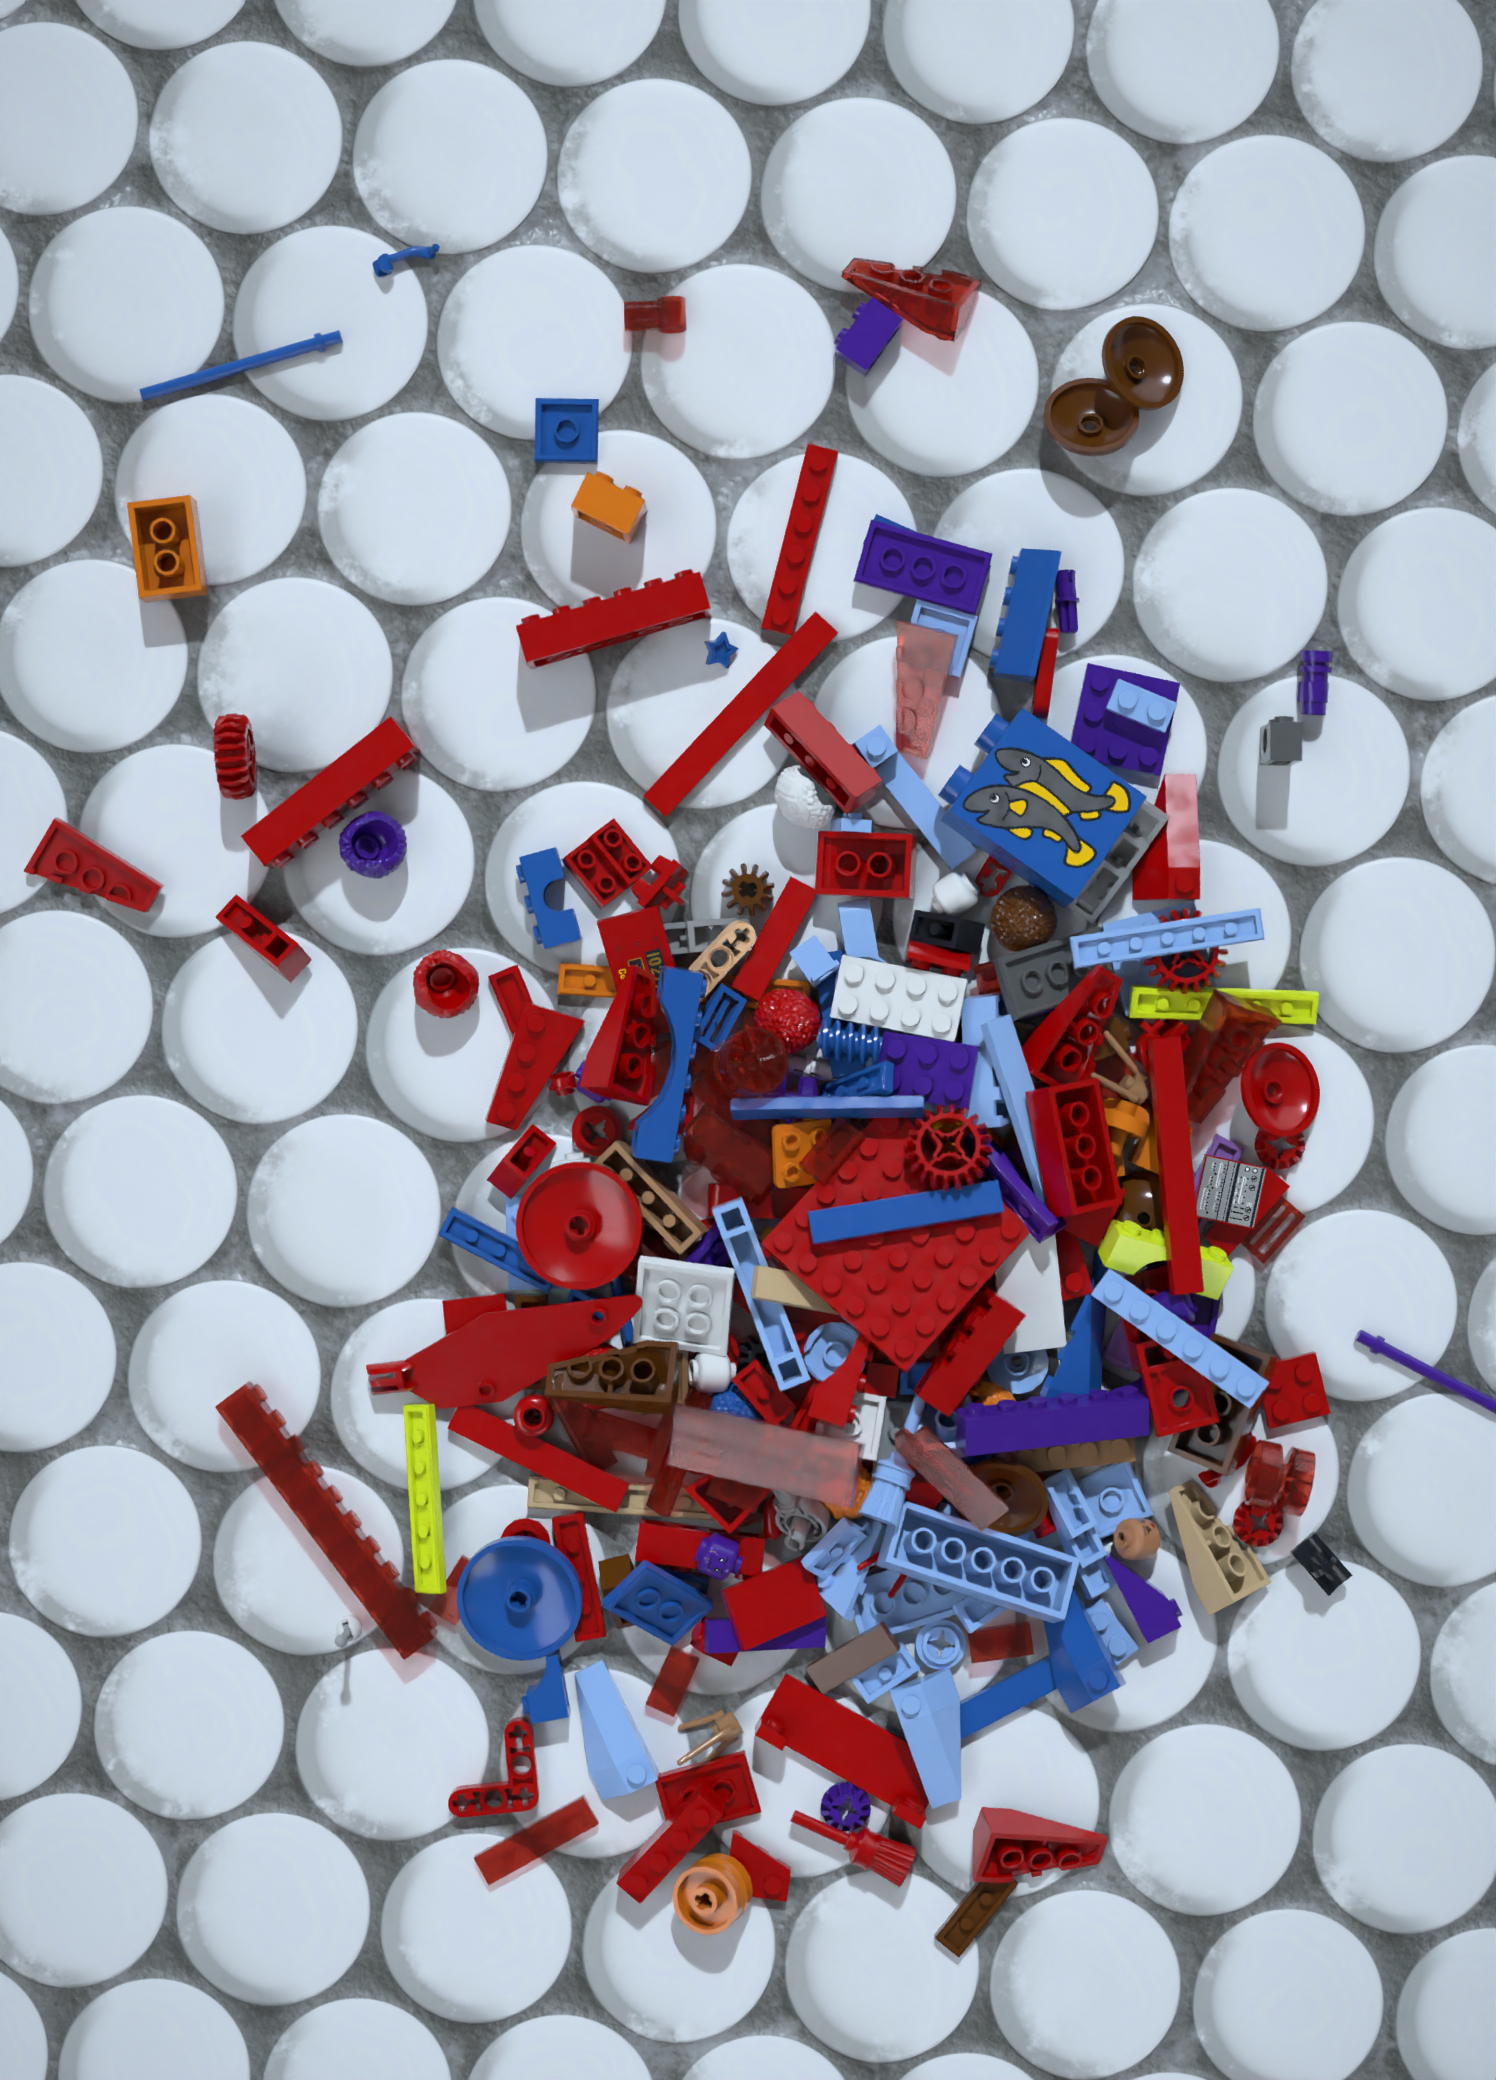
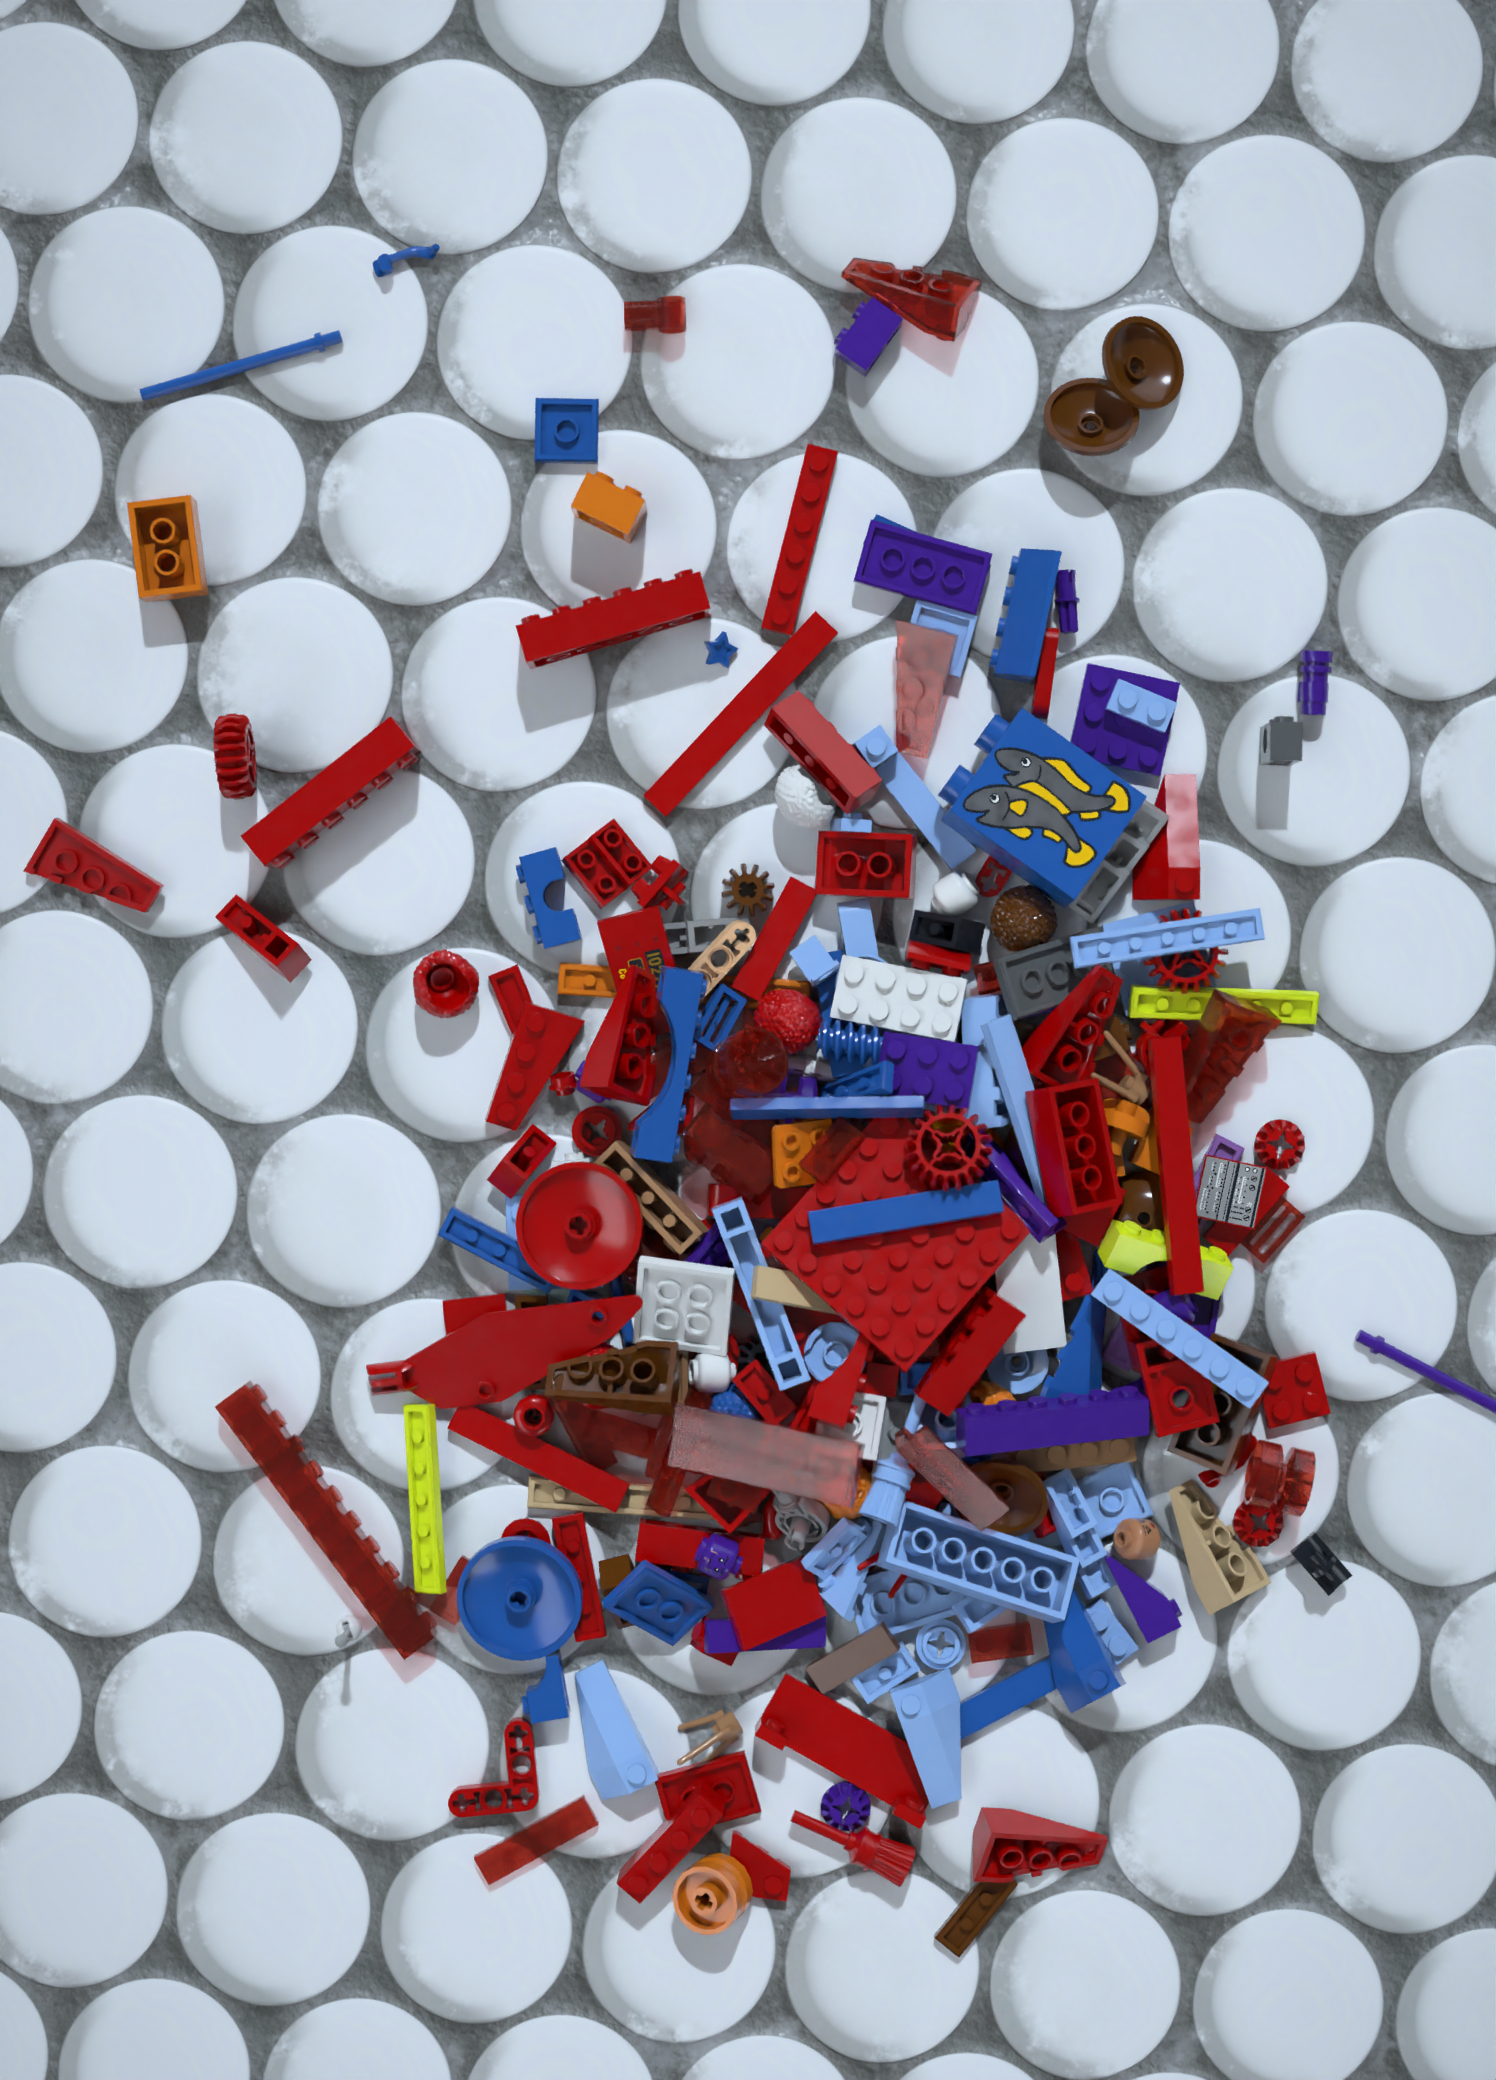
dark purple hair [338,811,407,879] -> none
clear red tile [645,1646,700,1717] -> none
red dish [1240,1042,1320,1137] -> none

